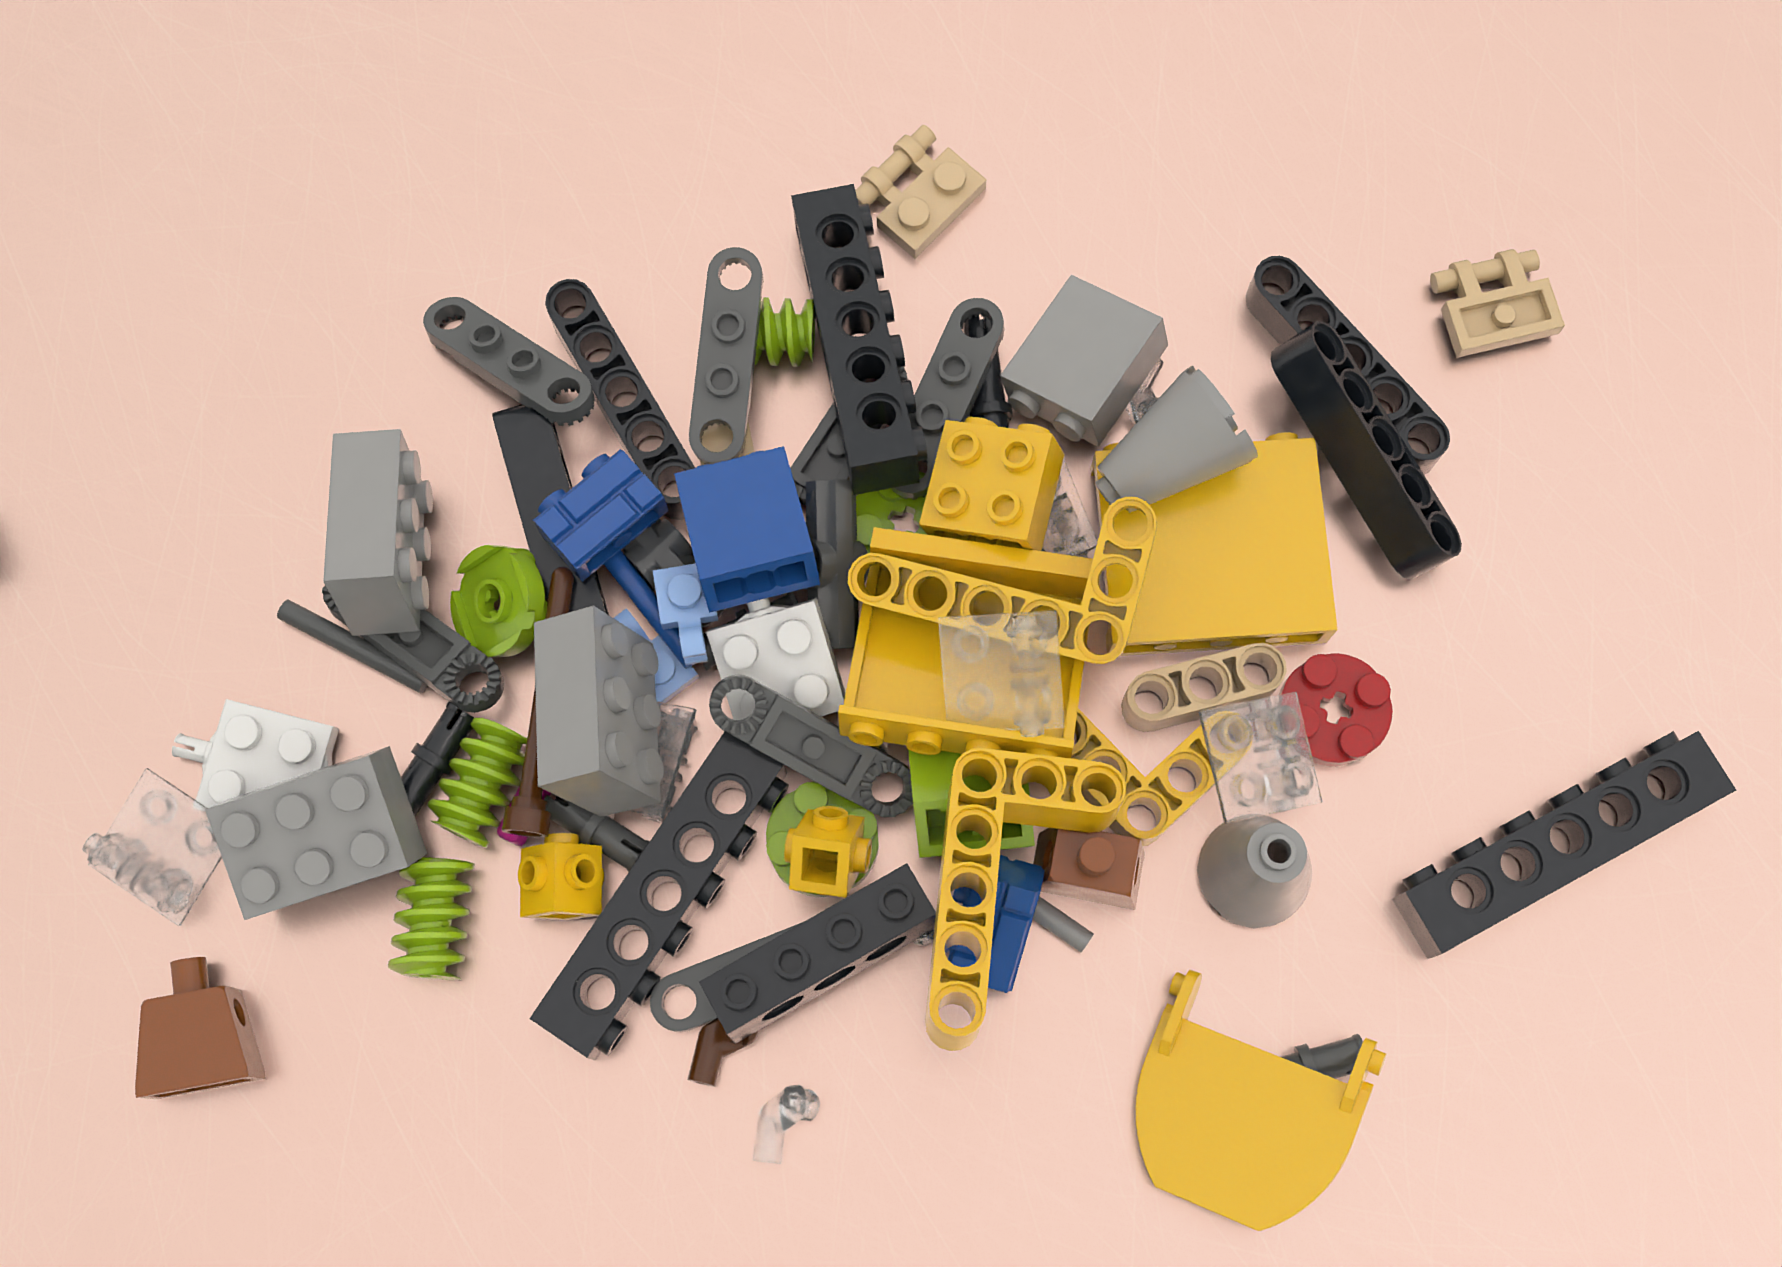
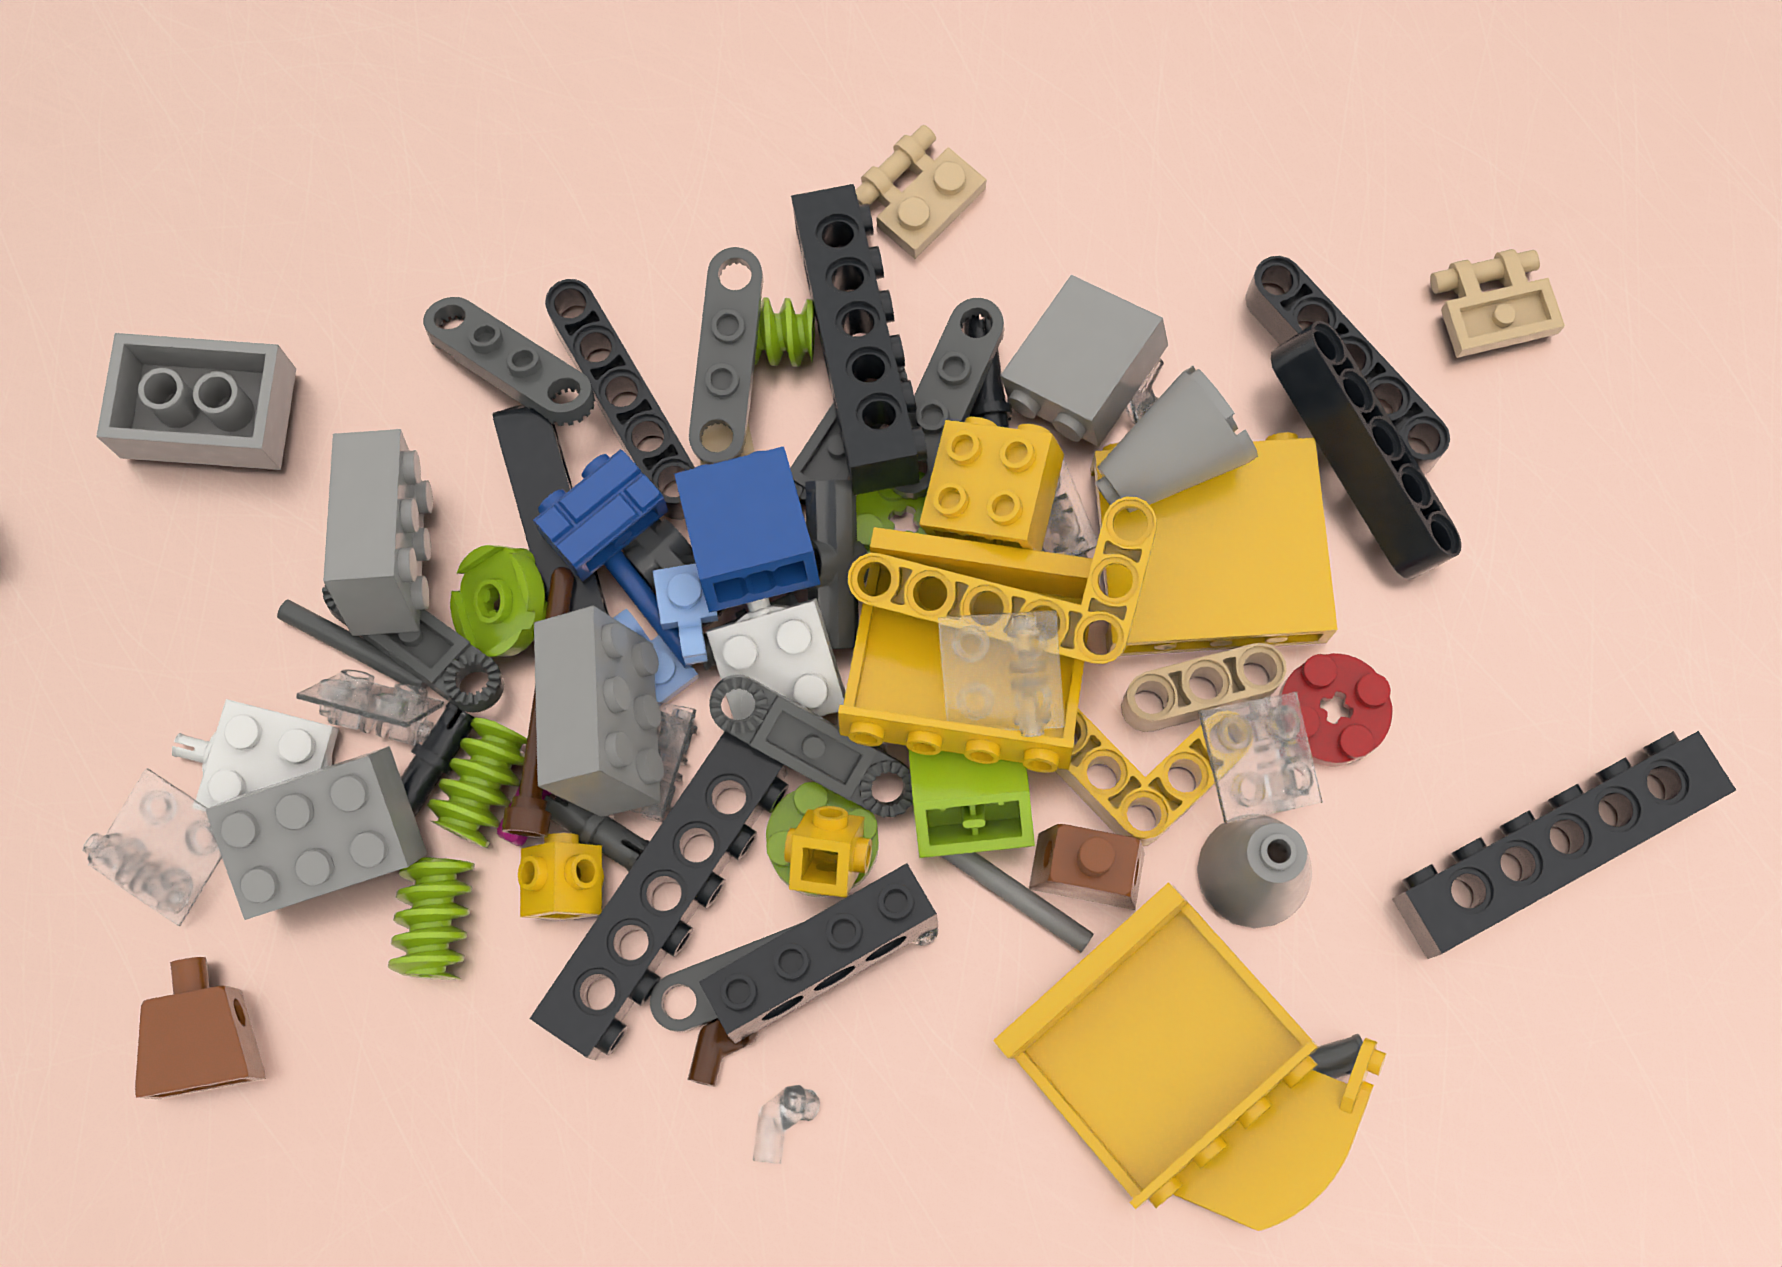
yellow beam [925,748,1126,1051] -> none
blue brick [945,855,1045,993] -> none
none -> light grey brick [96,333,296,470]
none -> clear hinge [296,669,444,746]
none -> yellow panel [993,882,1319,1209]

